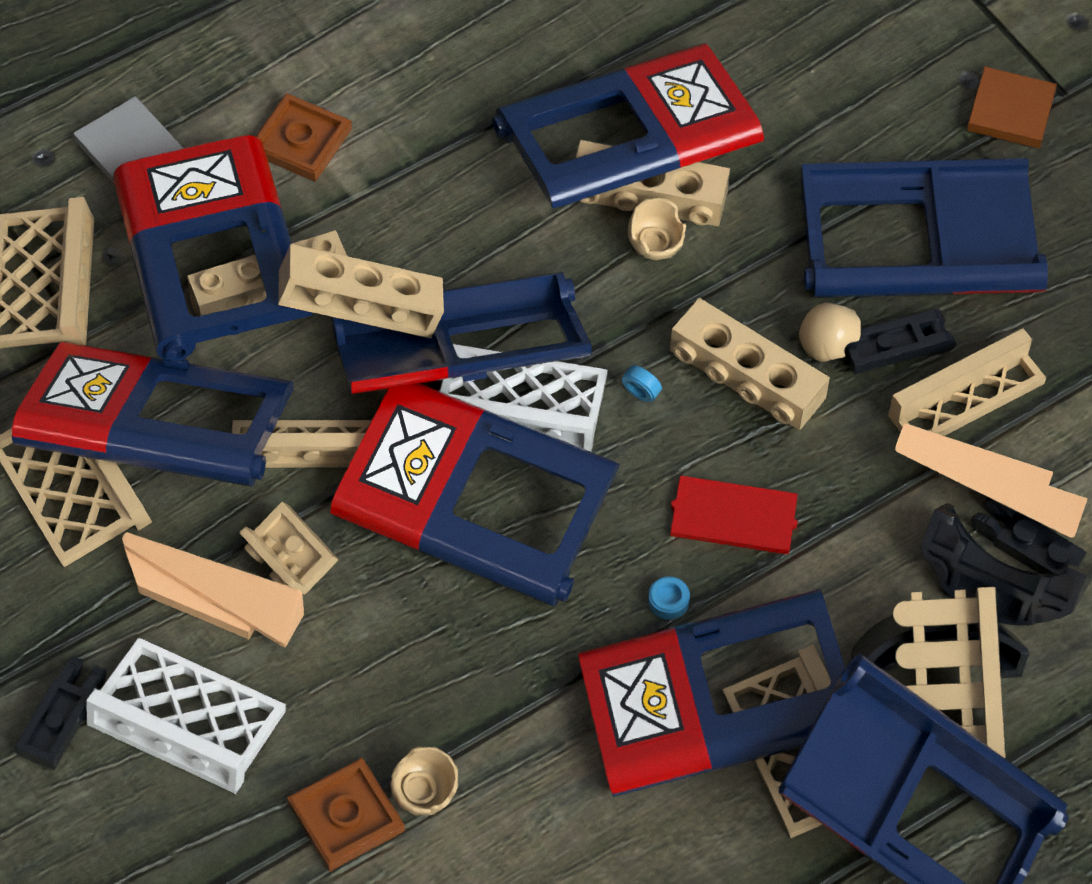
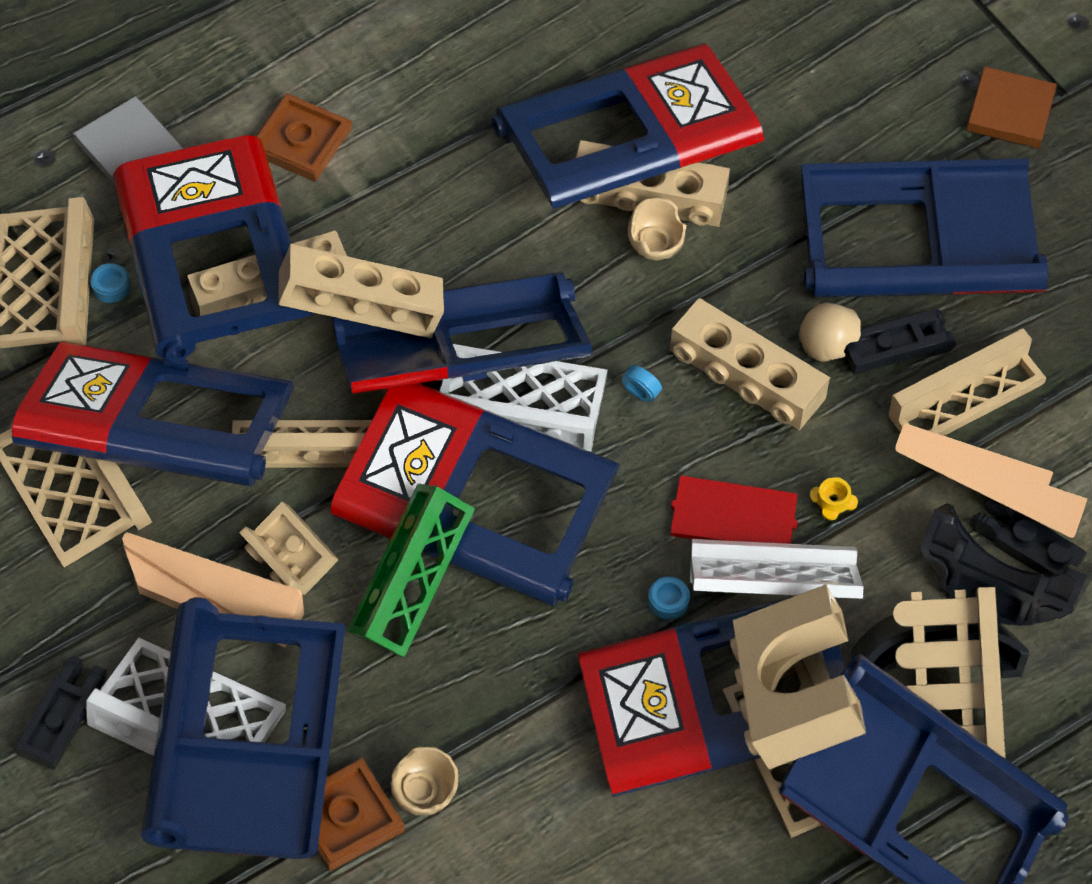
none -> dark azure tile [90,263,131,303]
none -> dark blue piece [141,597,346,859]
none -> green fence [346,483,475,657]
none -> white fence [690,539,863,599]
none -> tan arch [730,584,866,769]
none -> yellow plate [810,477,858,520]

